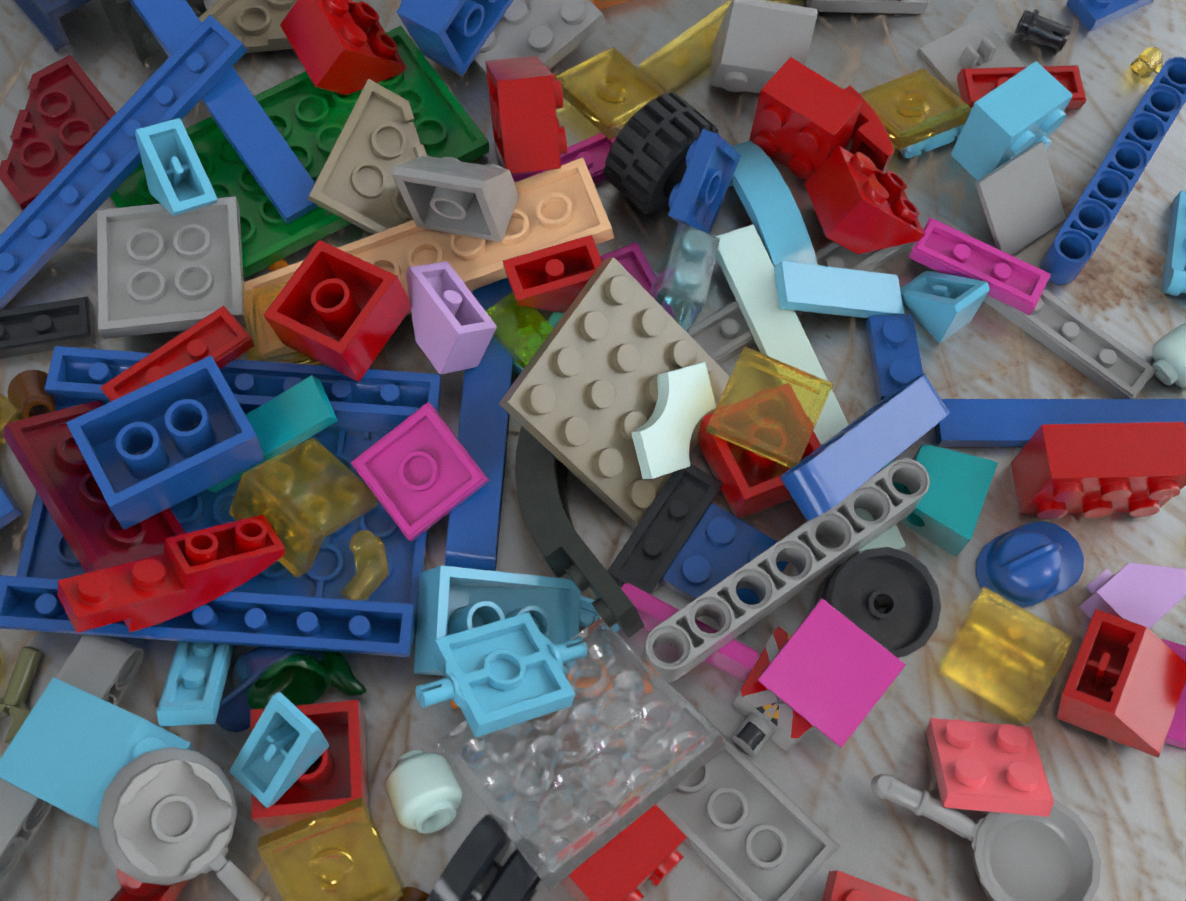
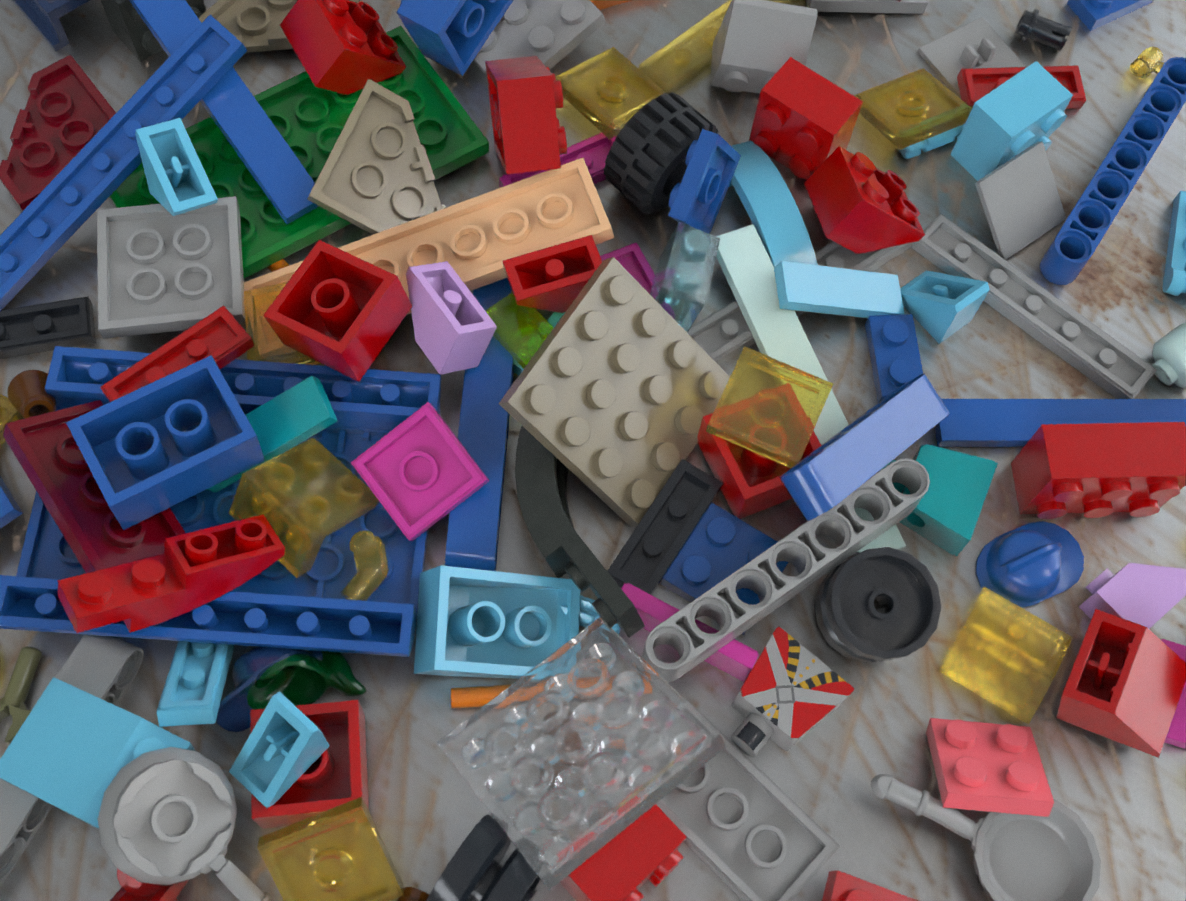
light aqua head [385,750,462,834] -> none
light grey slope [392,155,519,242] -> none
medium azure plate [415,612,588,738] -> none
light aqua tile [631,362,716,479] -> none
dark pink tile [757,599,906,748] -> none
red slope [844,85,894,173] -> none
dark pink tile [908,217,1051,315] -> none

